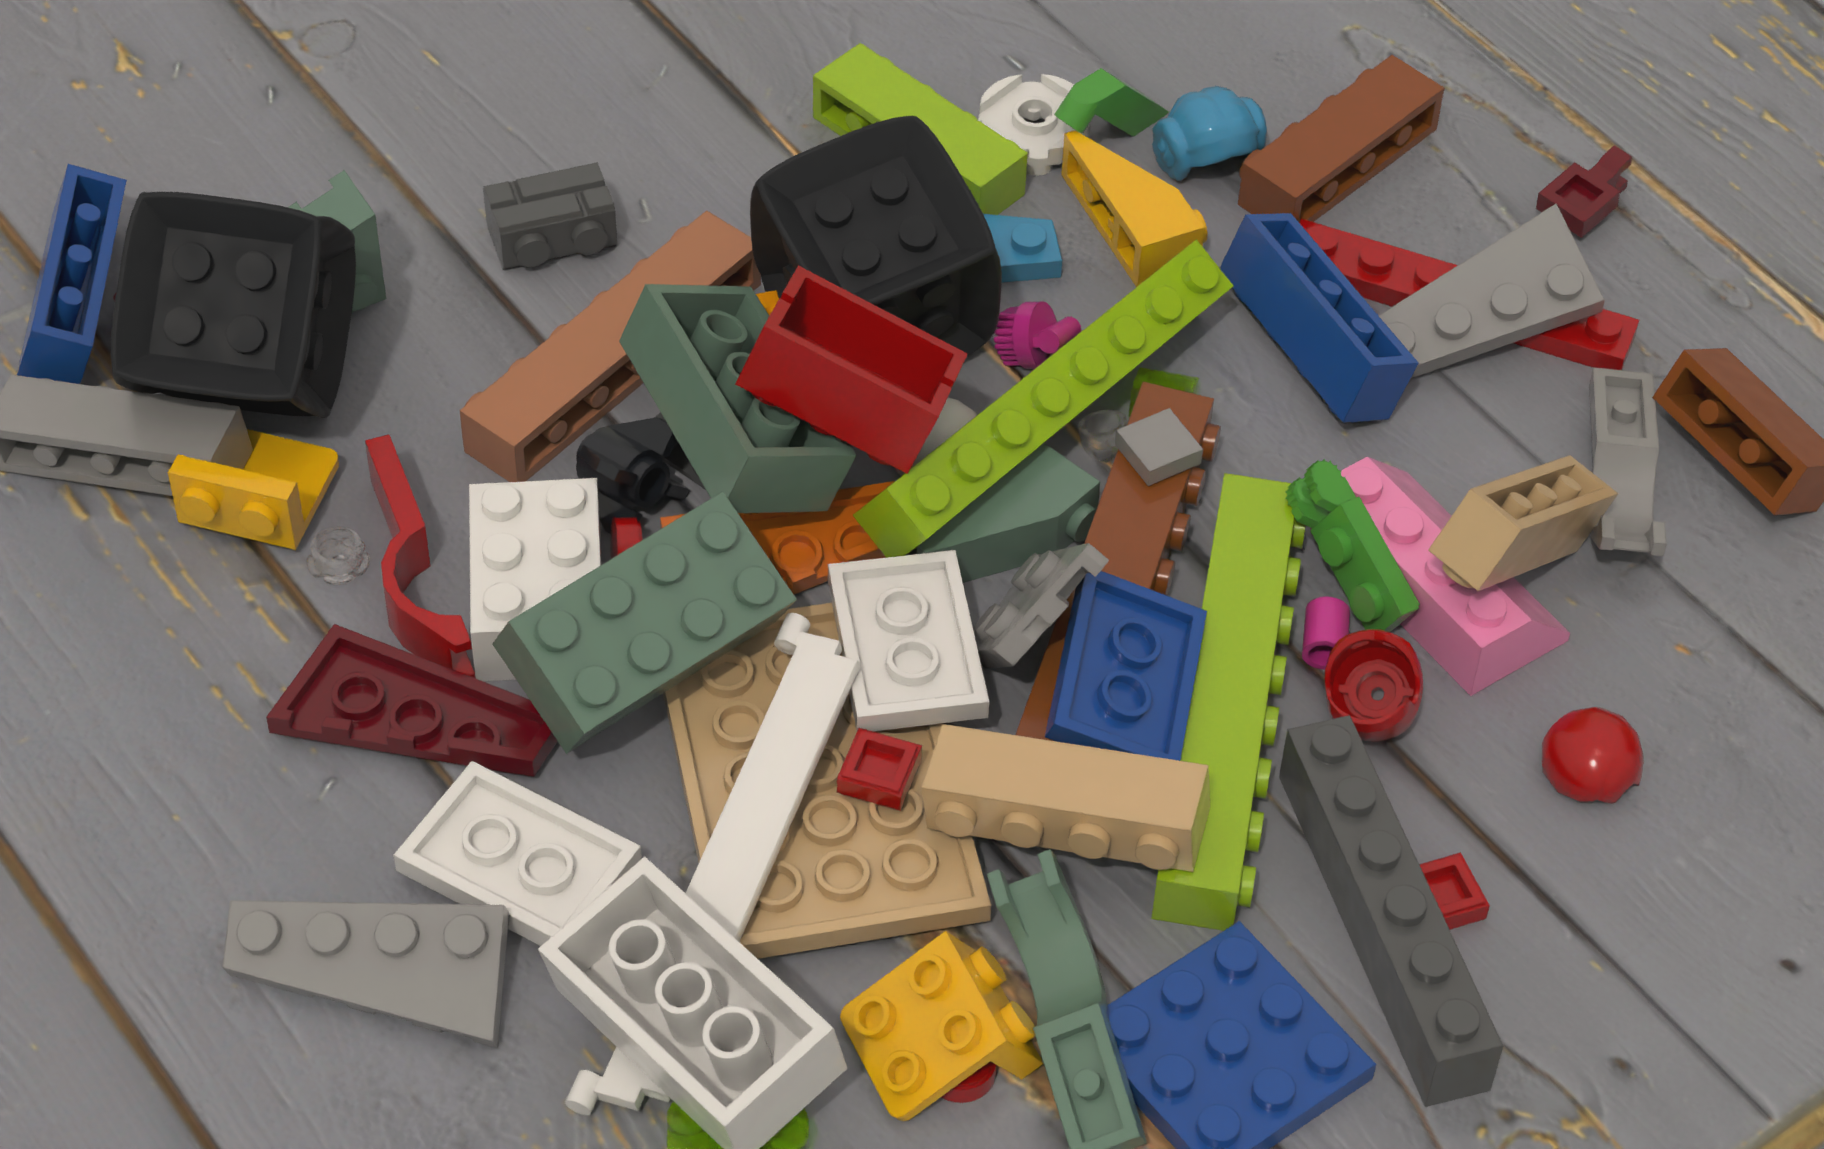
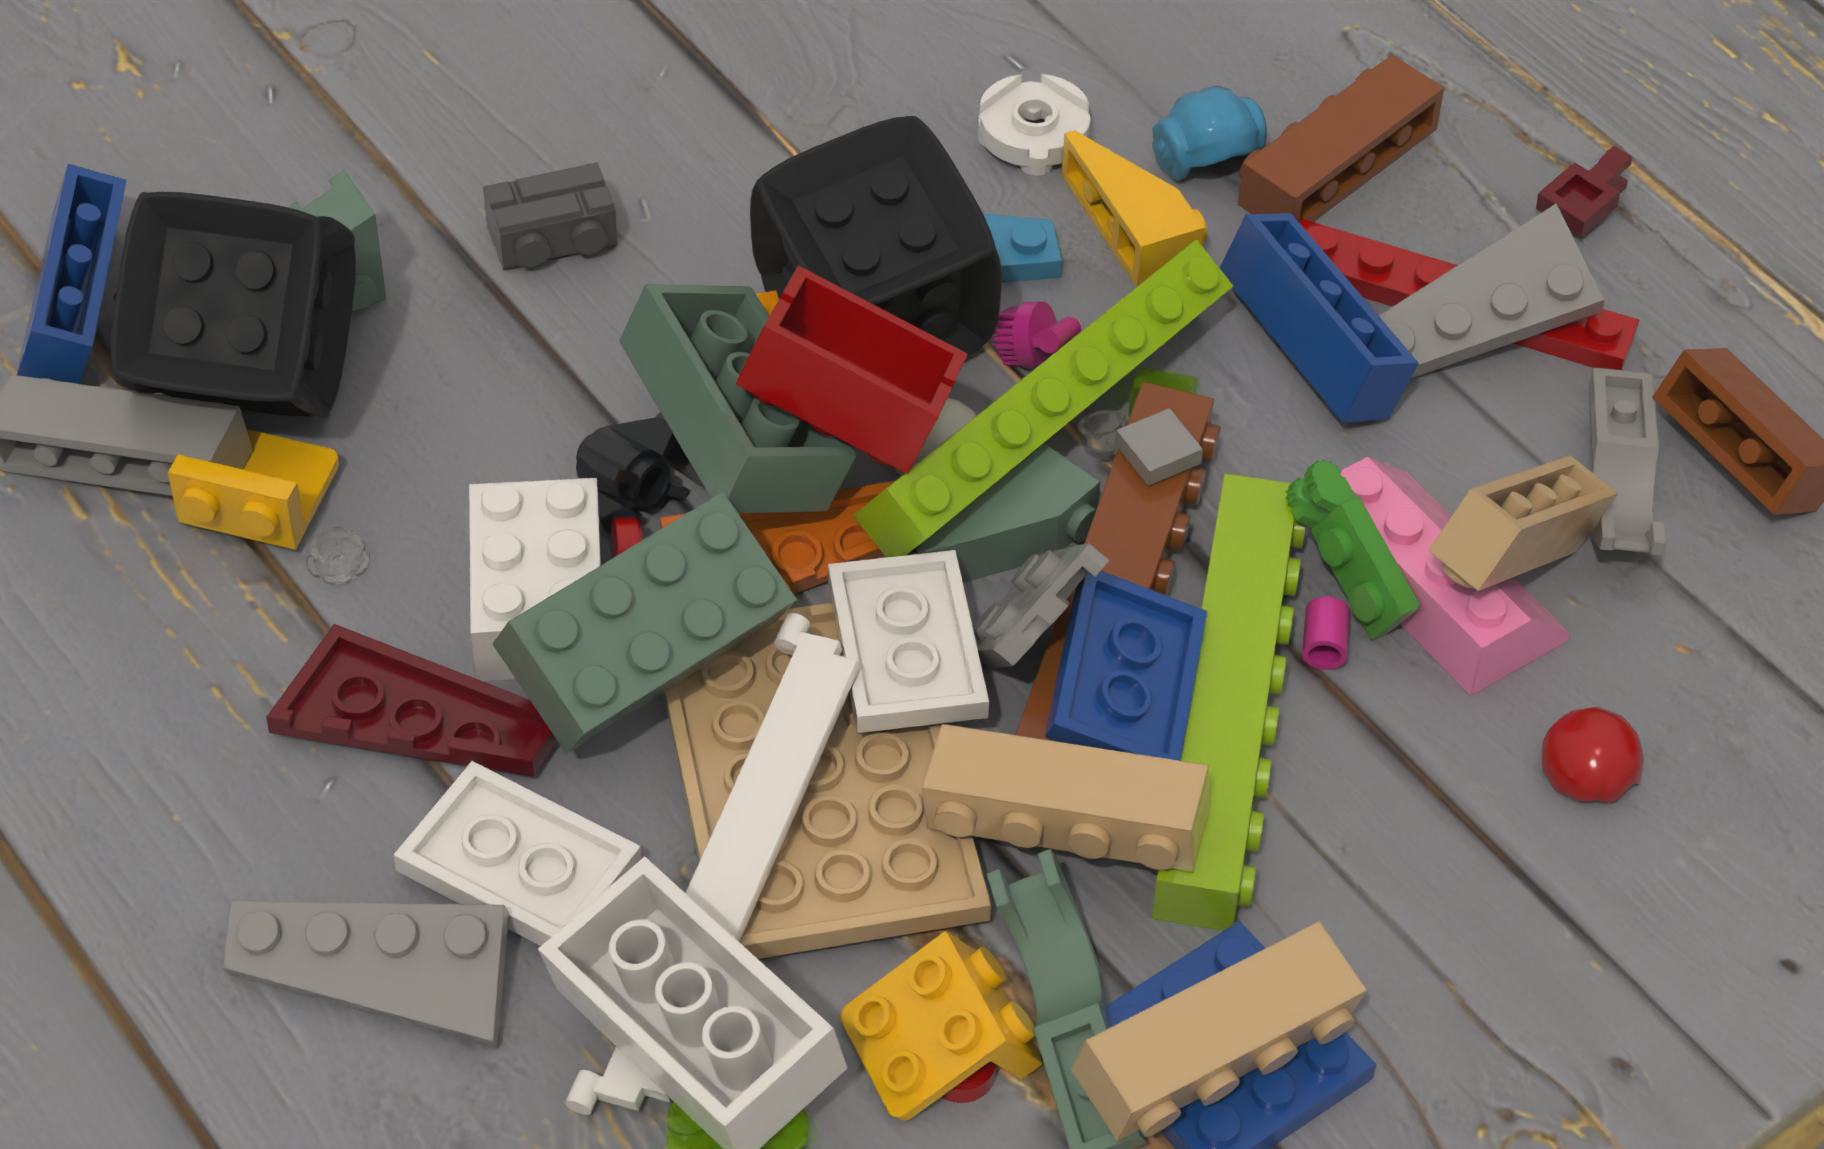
red piece [365,434,475,678] -> none
nougat brick [459,210,761,482] -> none
lime brick [813,43,1028,215] -> none
red tile [837,728,922,811] -> none
bright green piece [1054,68,1169,137] -> none
dark grey brick [1279,715,1503,1107] -> none
red helmet [1324,629,1423,742] -> none
red tile [1419,852,1490,930] -> none
none -> tan brick [1071,921,1367,1141]

